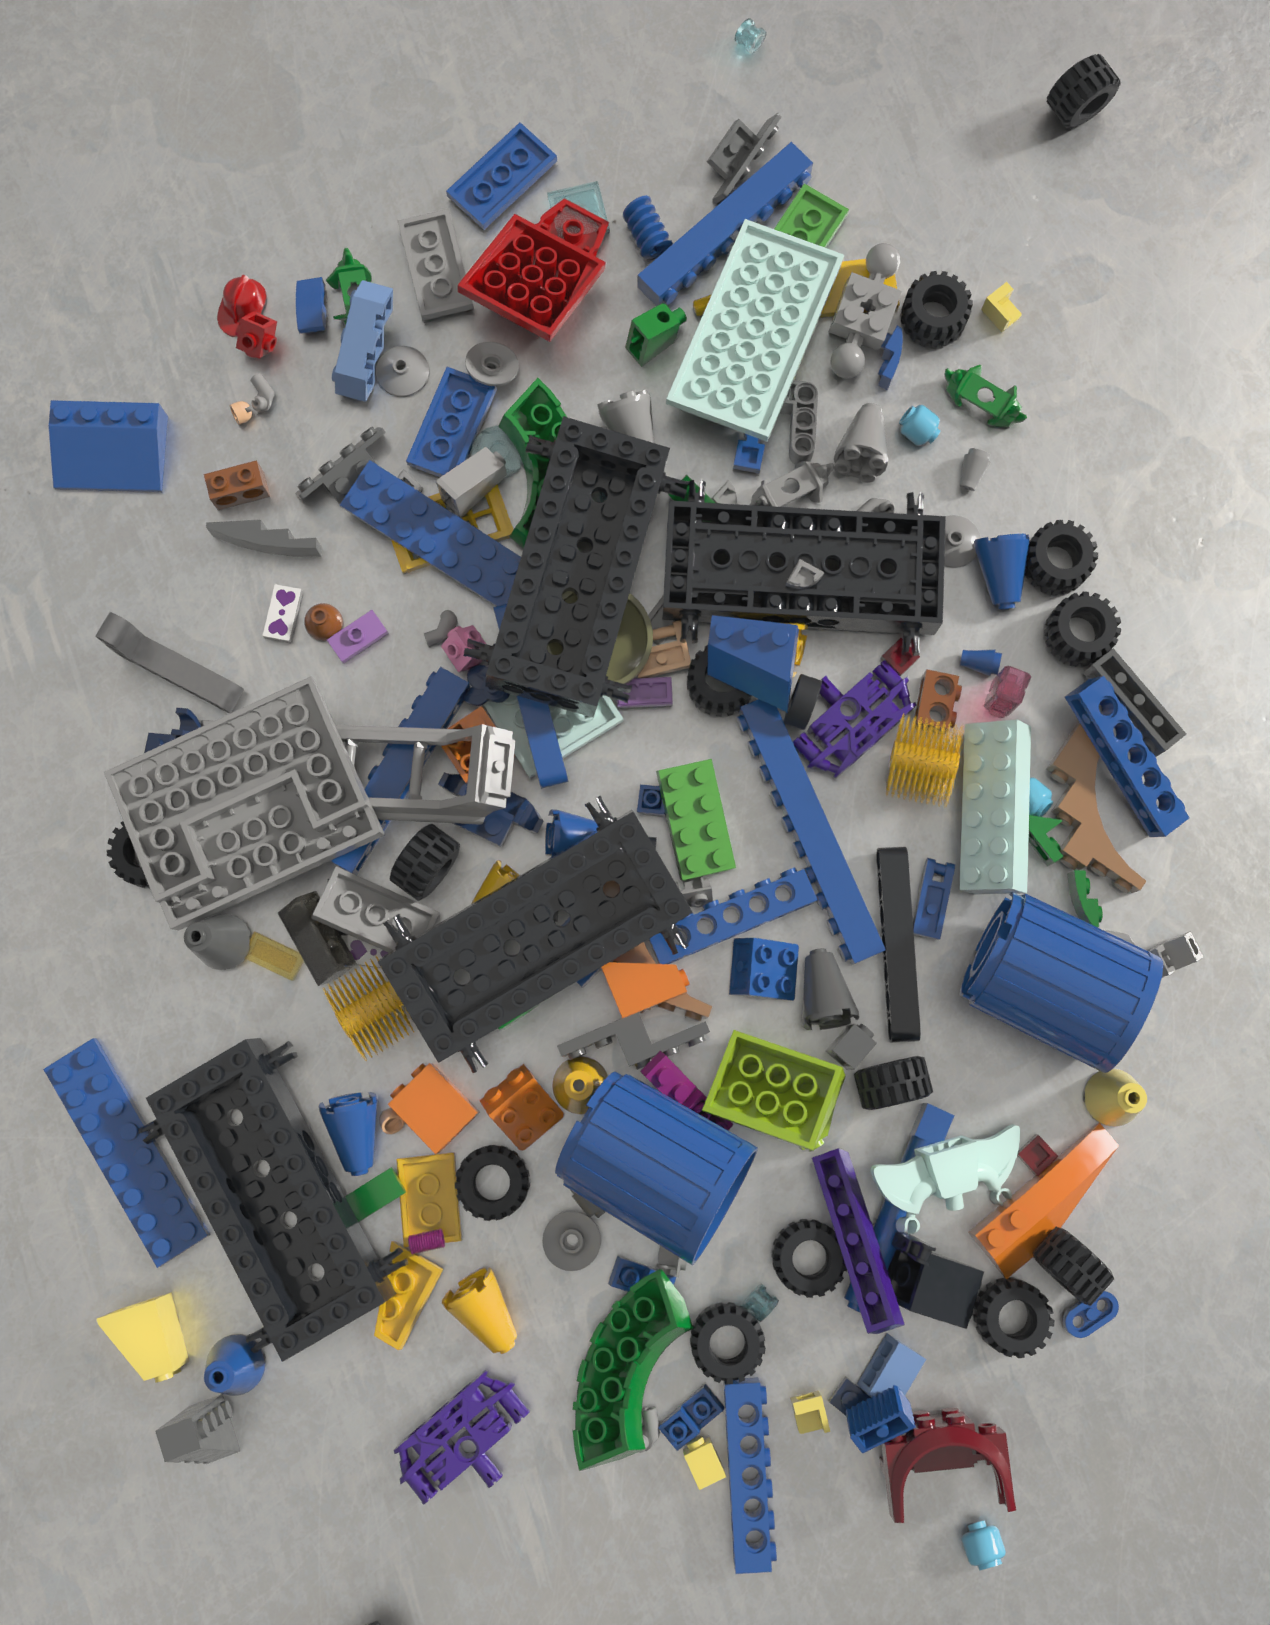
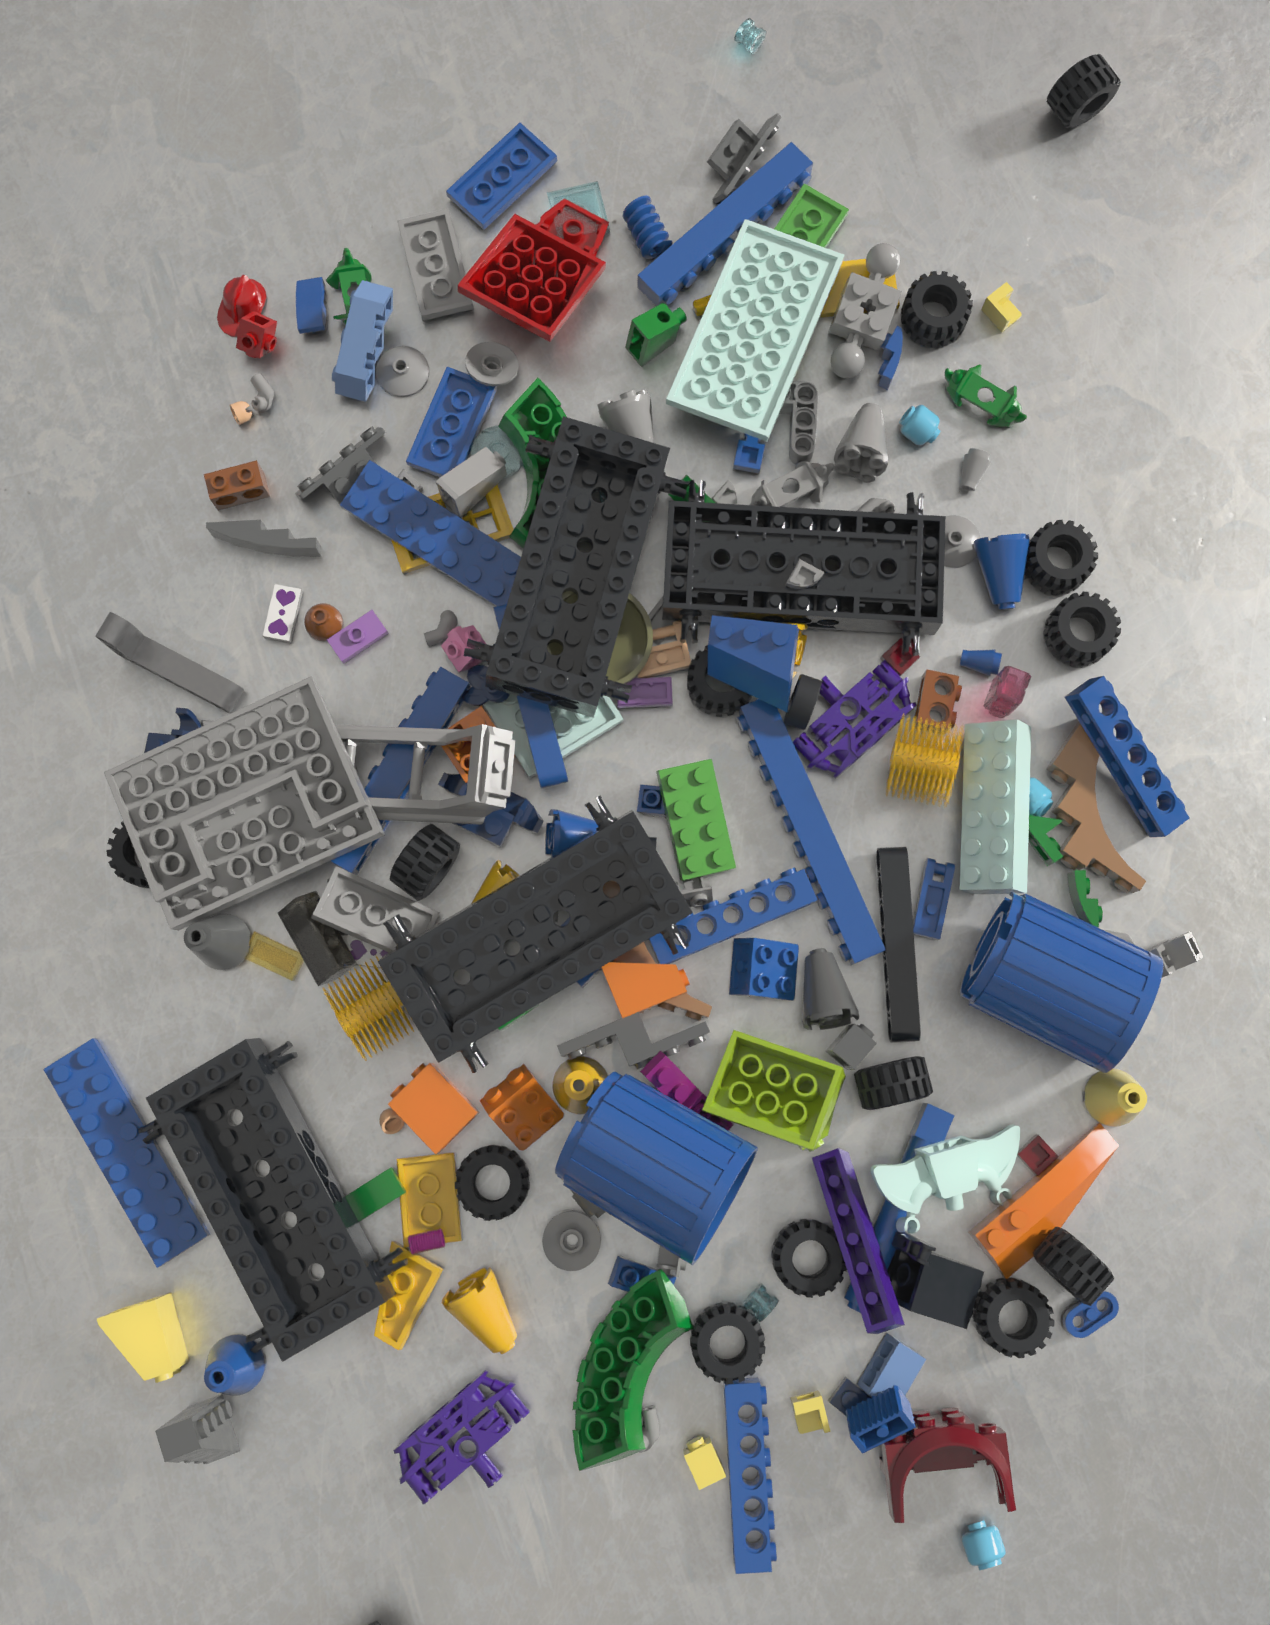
blue slope [48,400,168,492] -> none
blue cone [318,1092,377,1176] -> none
blue slope [658,1384,724,1451] -> none
dark grey brick [1084,648,1187,757] -> none

